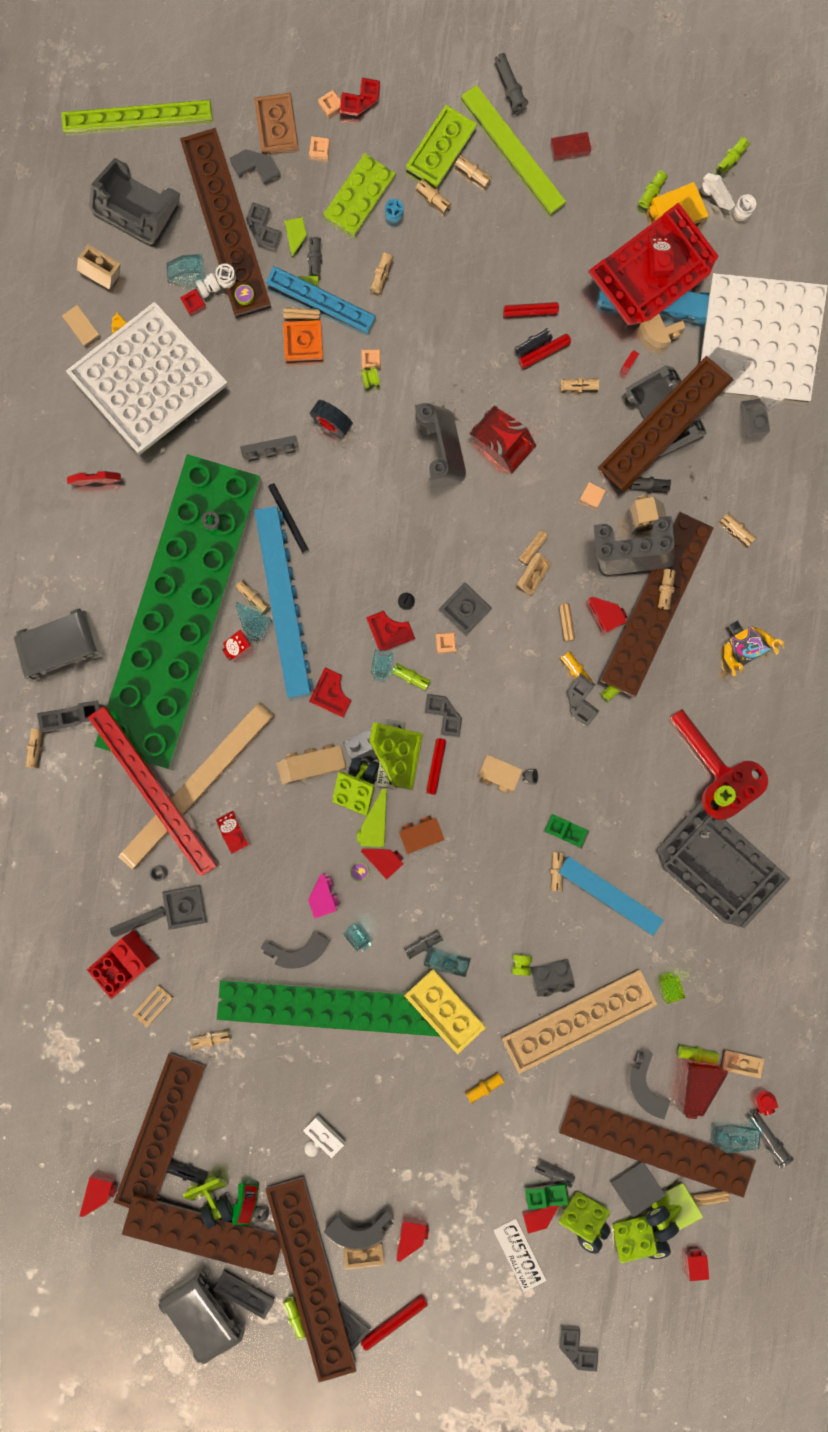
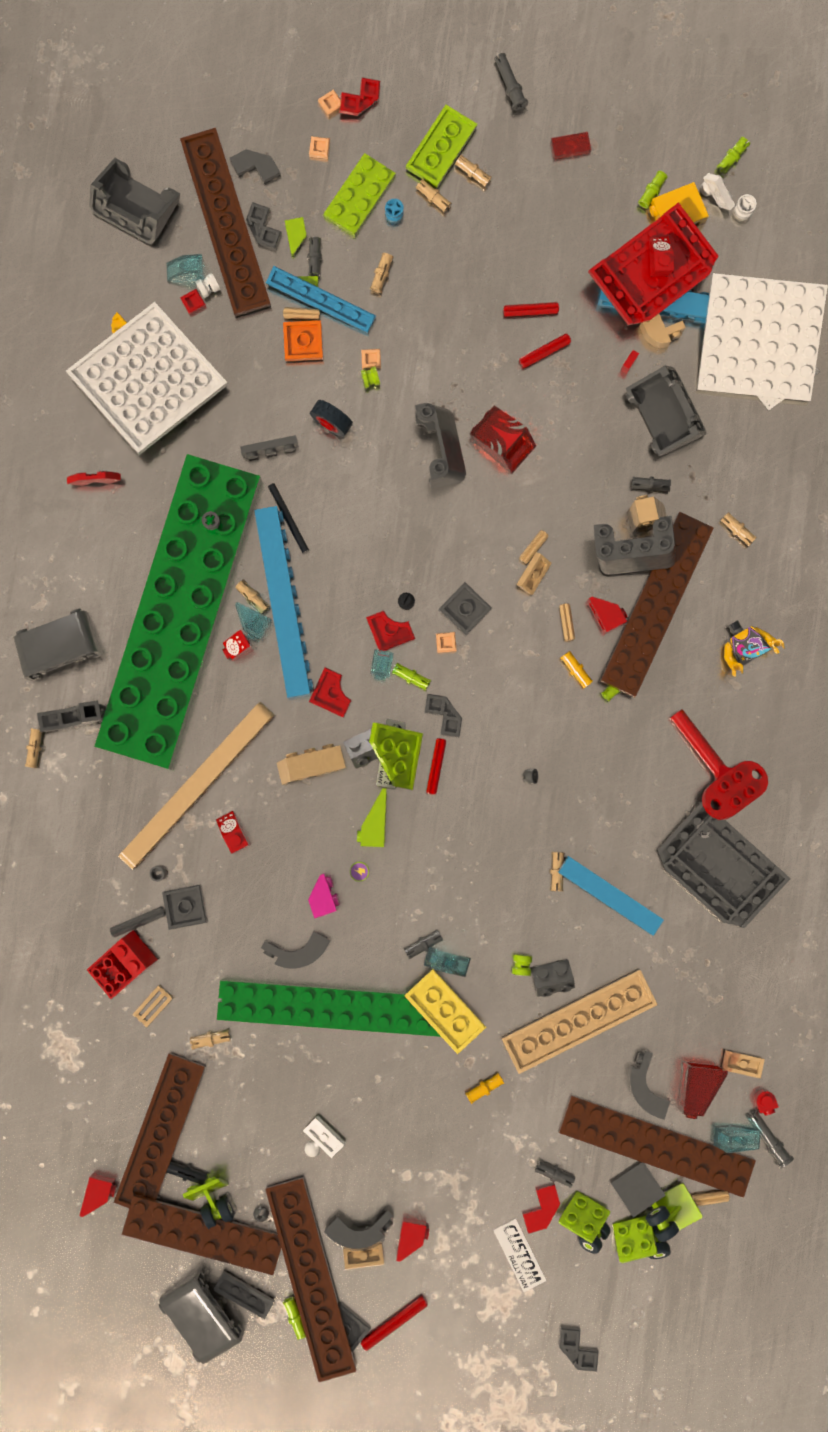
lime tile [61,99,213,133] -> none
tan tile [62,305,100,347] -> none
tan brick [77,244,121,290] -> none
red plate [88,706,217,877] -> none
white wheel [216,264,236,288] -> none
slope [232,1183,258,1226] -> none
tile [235,284,254,305] -> none
medium nougat tile [254,92,299,154] -> none
lime plate [332,758,380,816] -> none
clear light blue slope [343,920,373,952] -> none
red slope [361,848,404,880] -> none
dark orange brick [399,815,445,854] -> none
lime tile [461,85,566,214] -> none
tan brick [477,755,523,793] -> none
black pin [514,328,553,358] -> none
green slope [525,1183,570,1209] -> none
green slope [545,814,590,848] -> none
tan pin [561,377,599,392] -> none
dark grey tile [568,673,599,727] -> none
light nougat tile [580,482,606,509] -> none
reddish brown plate [598,356,733,492] -> none
clear neon green brick [657,972,686,1004] -> none
tan pin [658,569,676,610] -> none
lime pin [678,1045,719,1065] -> none
red brick [684,1249,710,1281] -> none
lime wheel [714,785,736,807] -> none
dark grey slope [741,399,770,439] -> none

